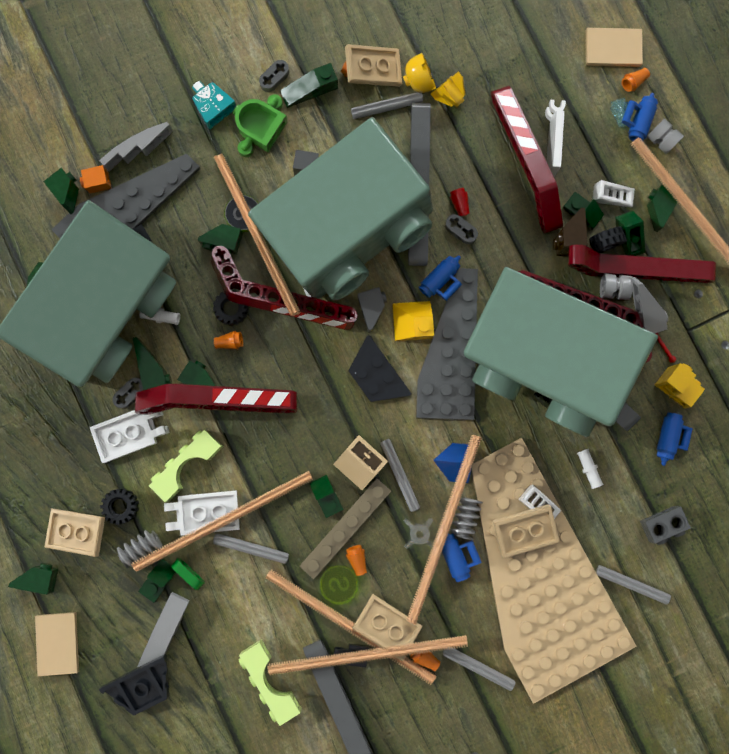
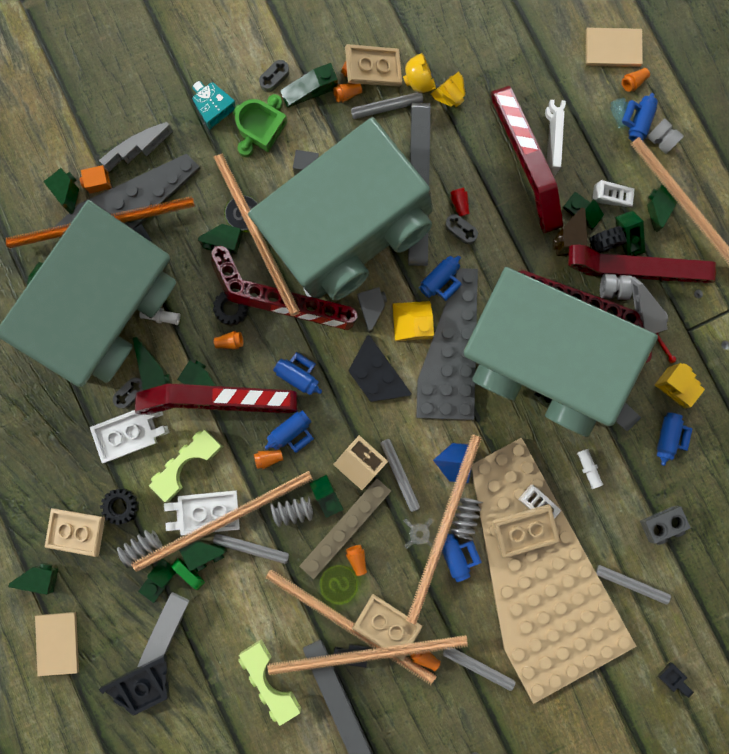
none -> orange axle [6,196,195,248]
none -> dark green slope [179,540,227,572]
none -> orange cone [253,450,283,470]
none -> blue piece [265,410,314,453]
none -> light grey piece [271,496,313,527]
none -> blue piece [273,352,322,395]
none -> orange cone [333,83,362,103]
none -> black plate [657,662,694,698]

